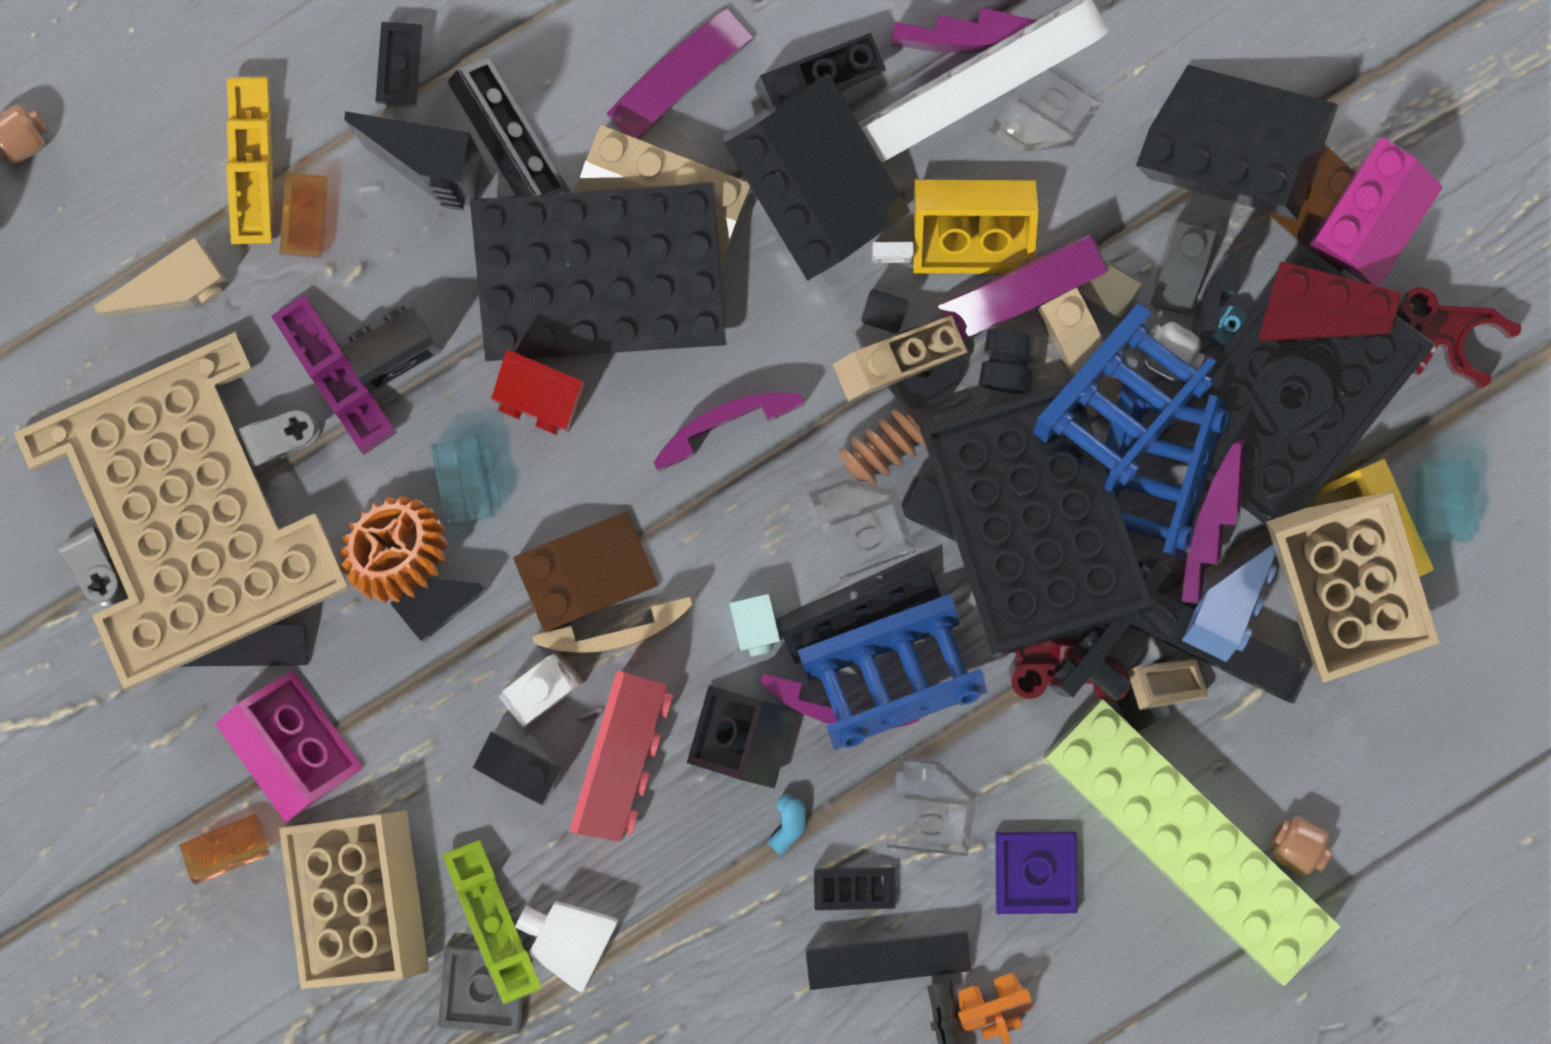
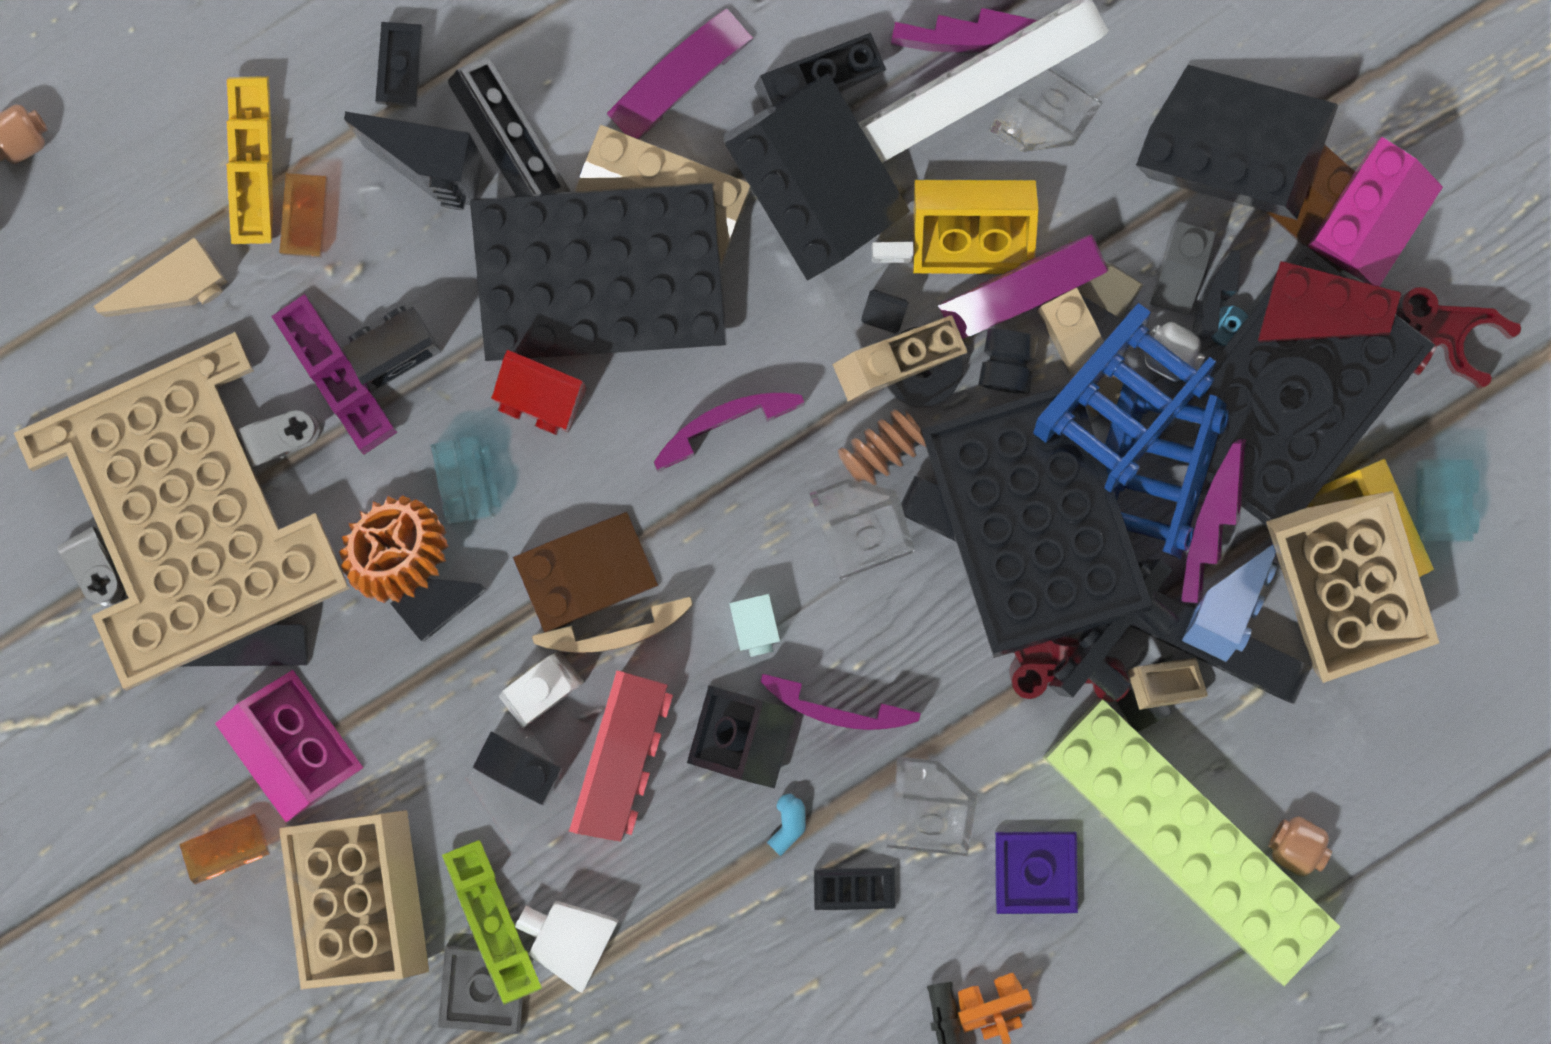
black slope [776,554,942,664] -> none
blue fence [798,594,988,750] -> none
black slope [805,930,971,990] -> none

